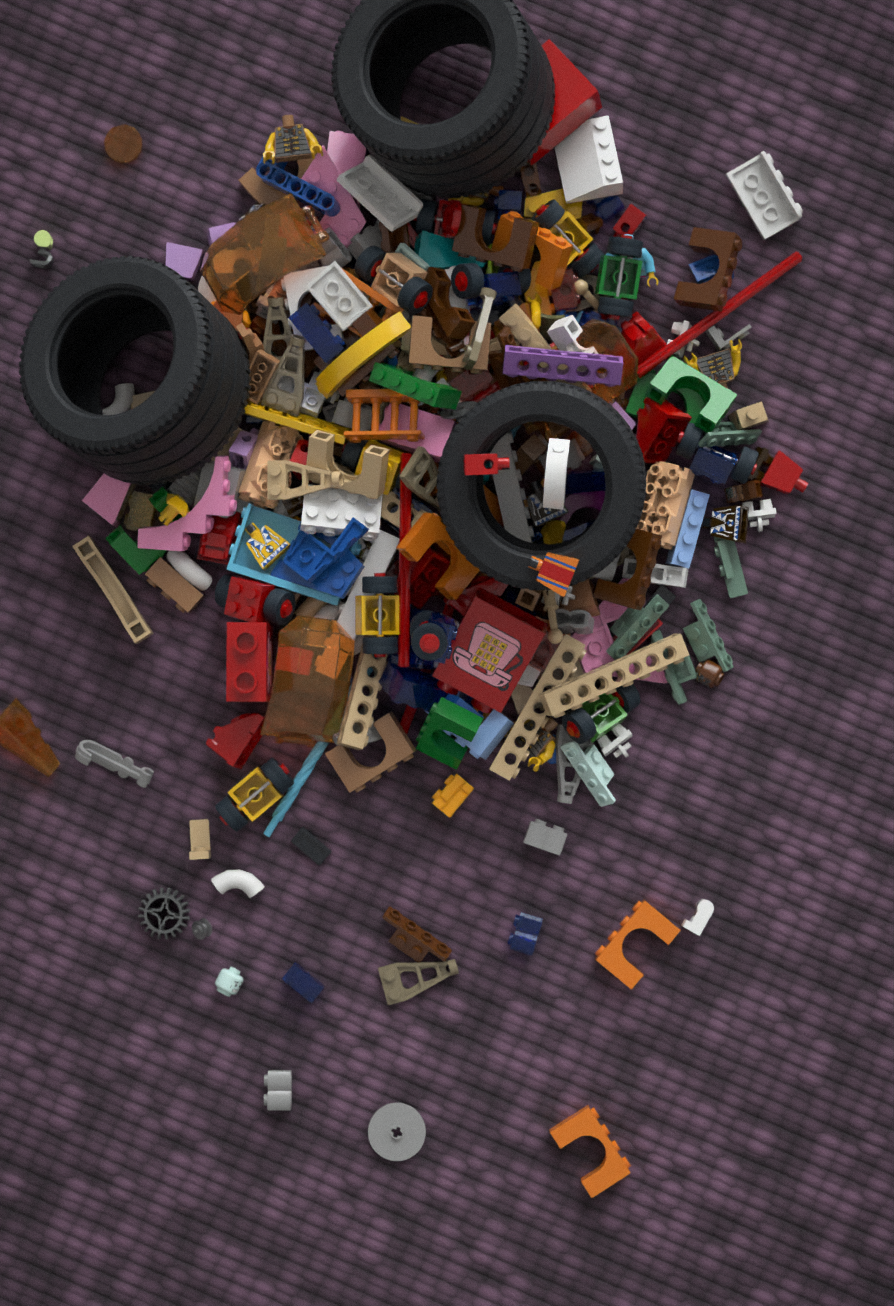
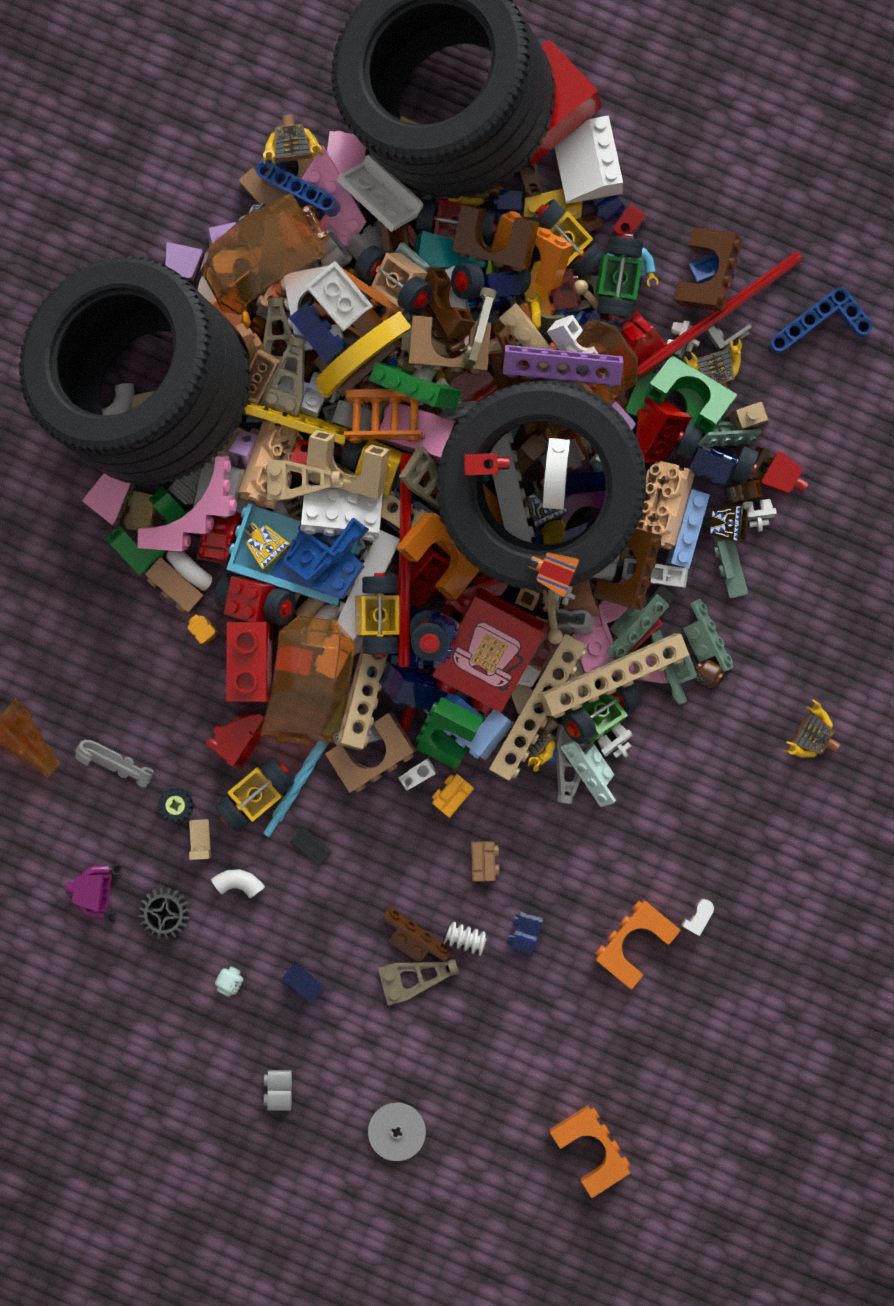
leg [30,230,54,269] -> none
tan arch [73,536,154,644] -> none
clear orange tile [104,124,143,163] -> none
yellow connector [159,493,189,526] -> none
flat silver wheel [192,918,212,940] -> none
red tile [442,199,462,239] -> none
light grey brick [523,819,567,855] -> none
white bracket [726,151,803,240] -> none
none -> magenta torso [65,864,121,923]
none -> black wheel [158,788,194,822]
none -> light orange brick [188,614,219,645]
none -> white leg [399,758,438,791]
none -> white piece [444,922,486,956]
none -> medium nougat brick [471,841,499,881]
none -> blue beam [769,287,873,354]
none -> torso [783,699,840,758]

